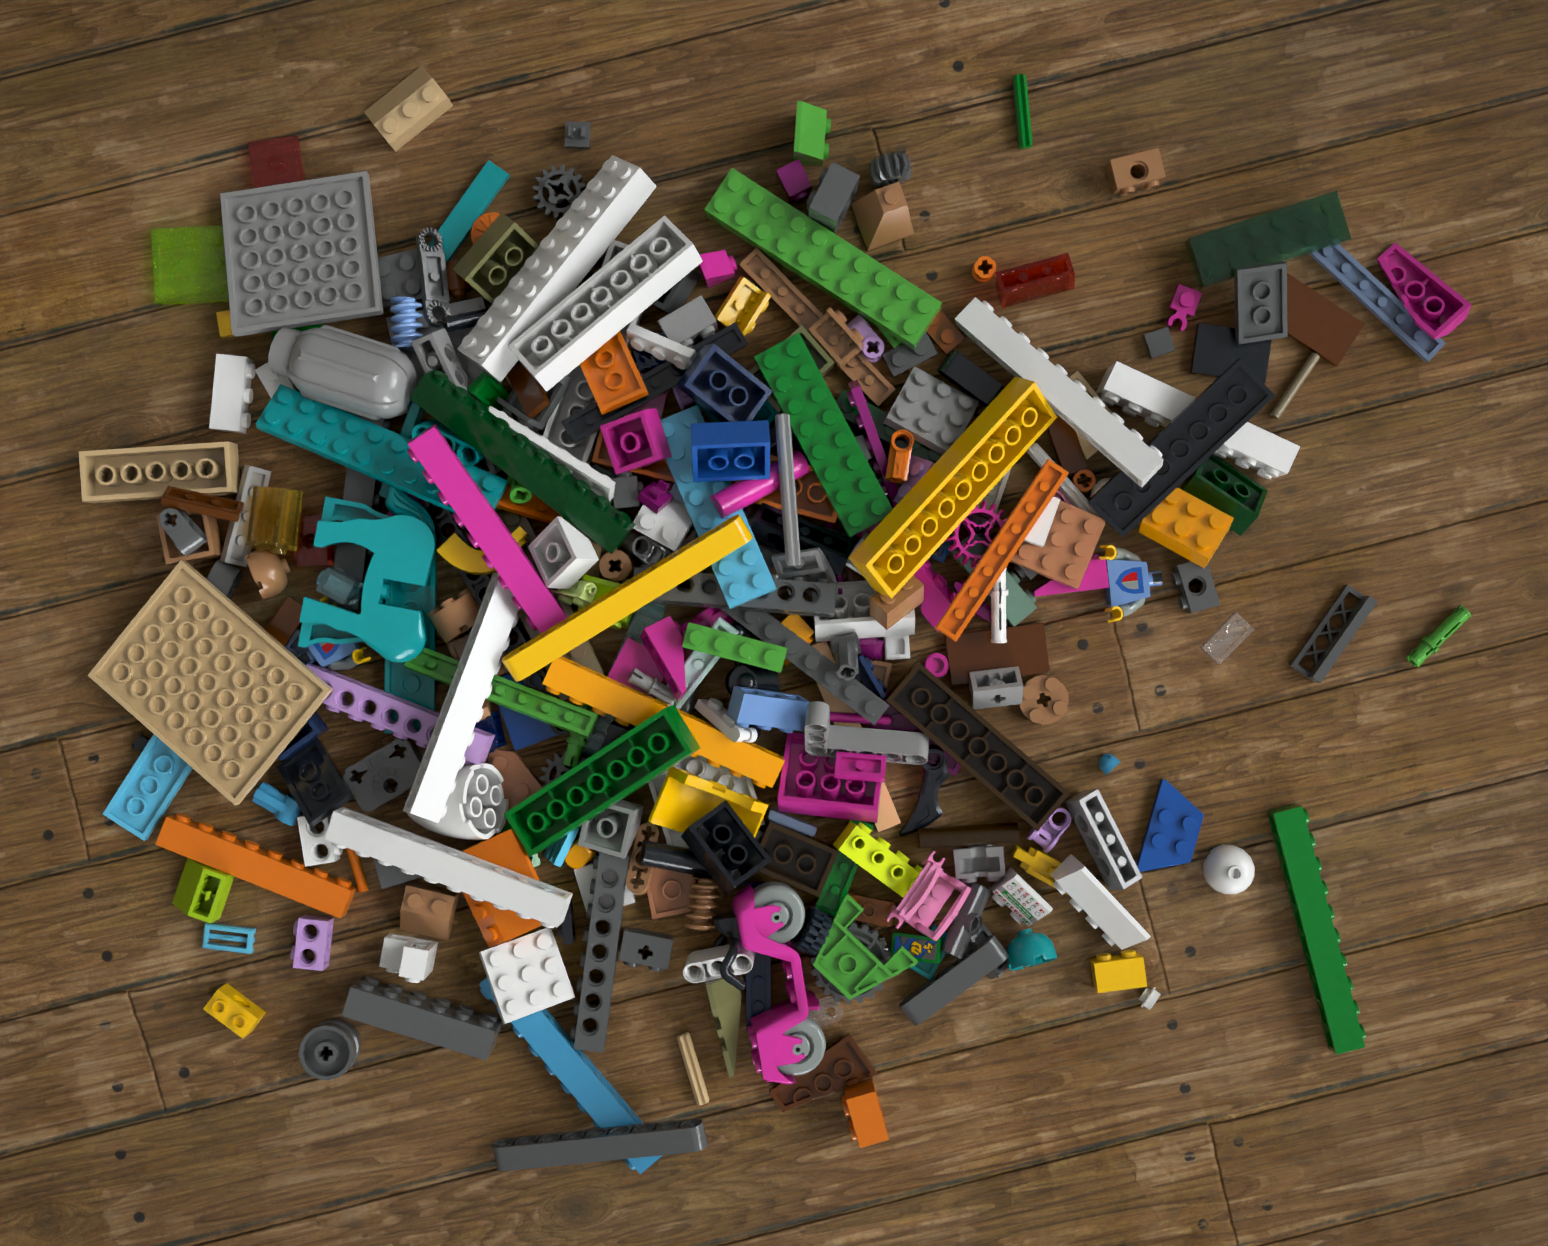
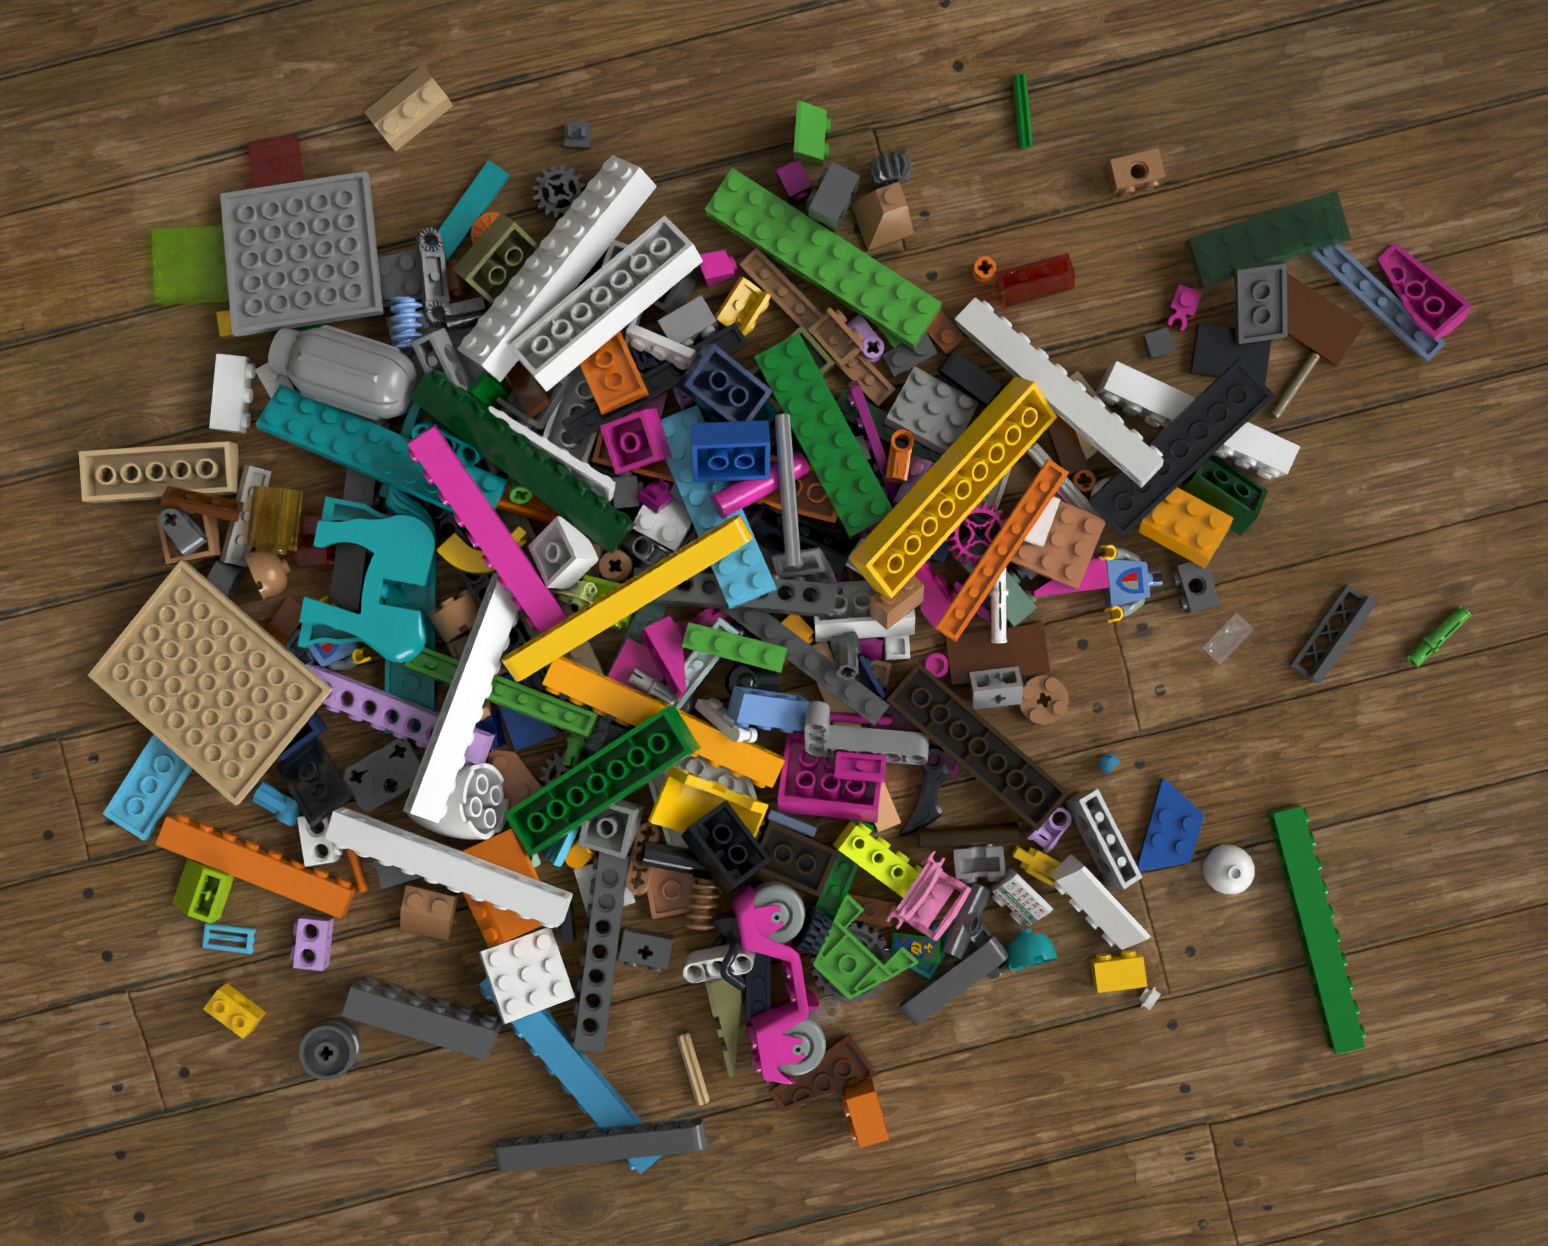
black piece [132,733,150,752] -> none
clear light blue brick [316,567,364,605] -> none
white brick [379,933,438,983] -> none

